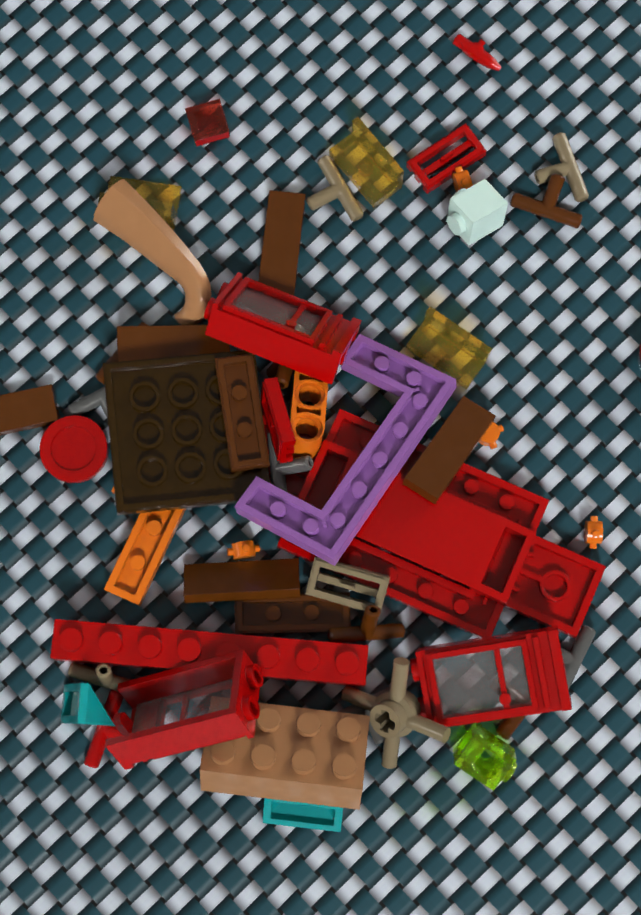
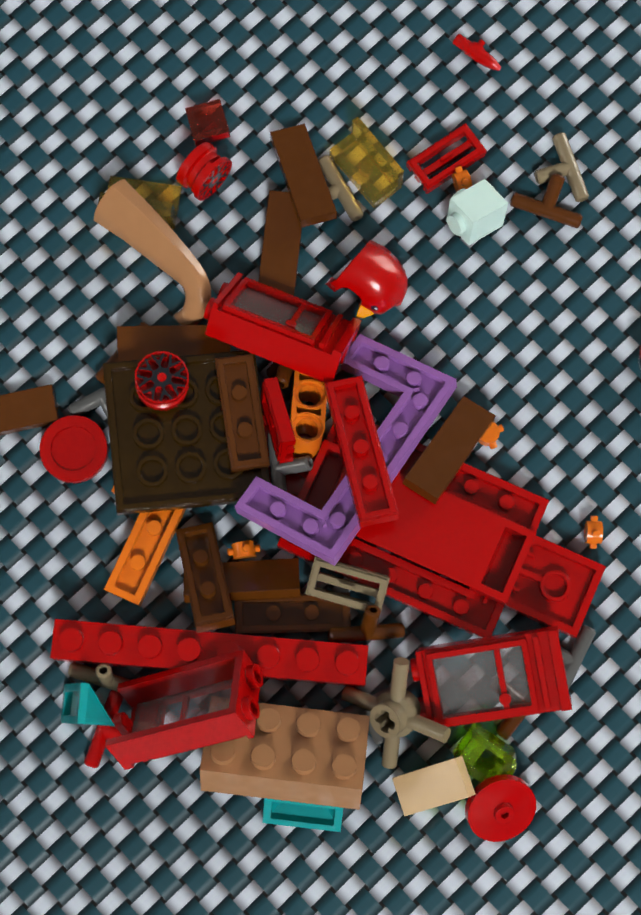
clear yellow panel [406,306,492,389] -> none
none -> red wheel [135,351,189,411]
none -> reddish brown tile [175,522,236,633]
none -> red wheel [176,142,232,201]
none -> reddish brown tile [270,123,337,228]
none -> red tile [324,375,399,528]
none -> red piece [325,240,408,318]
none -> tan tile [392,756,476,816]
none -> red piece [465,774,536,842]

